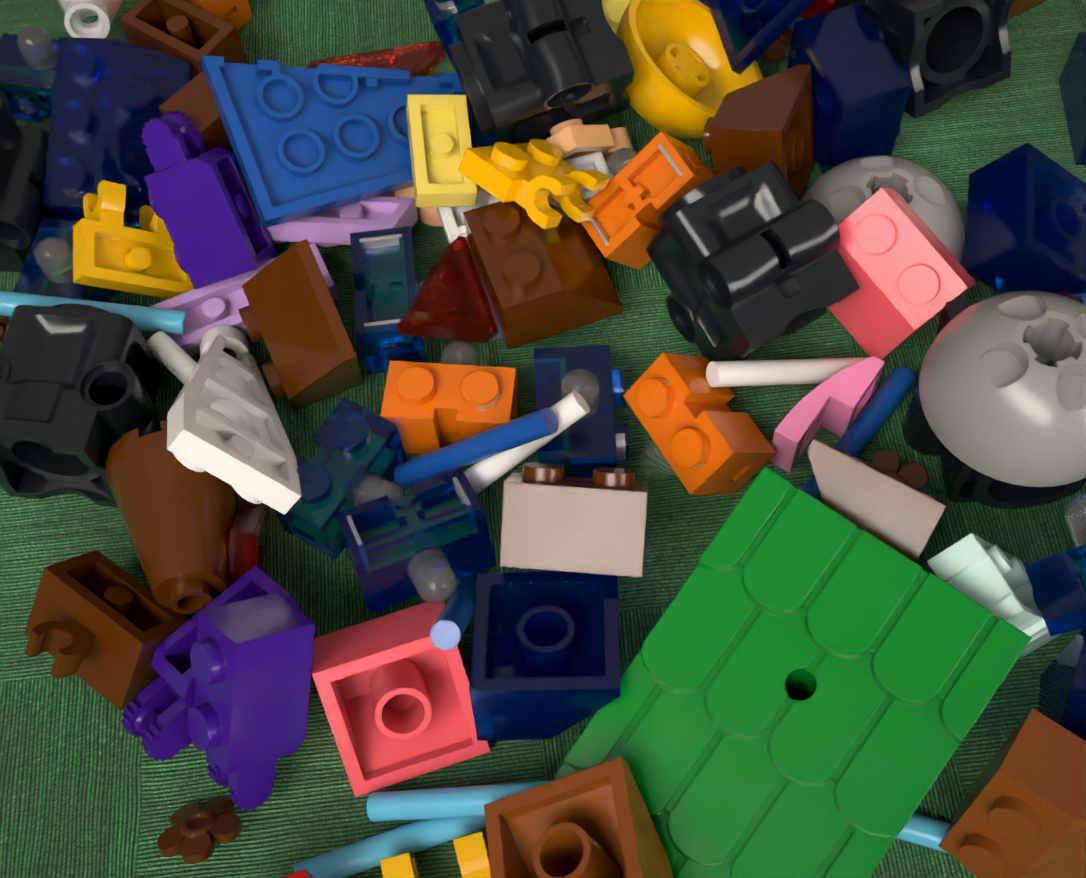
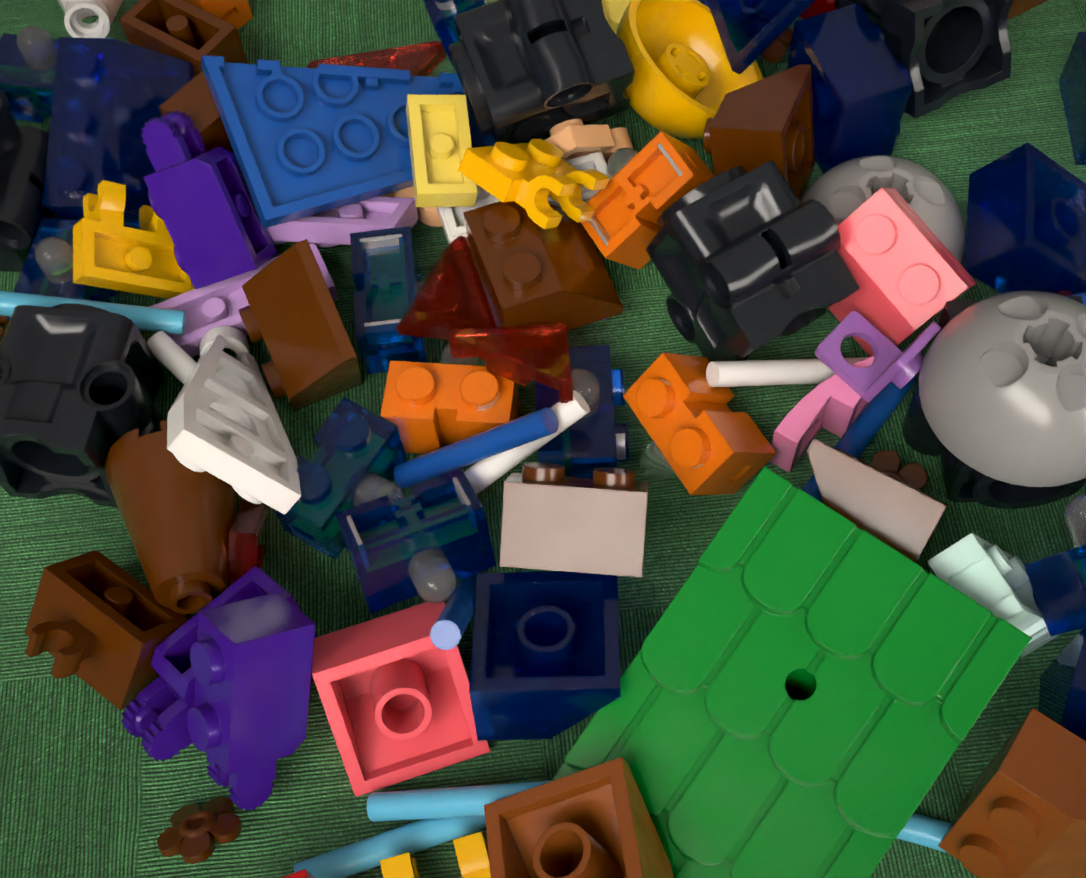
none -> clear red tile [449,324,573,403]
none -> medium lavender bracket [815,311,941,402]

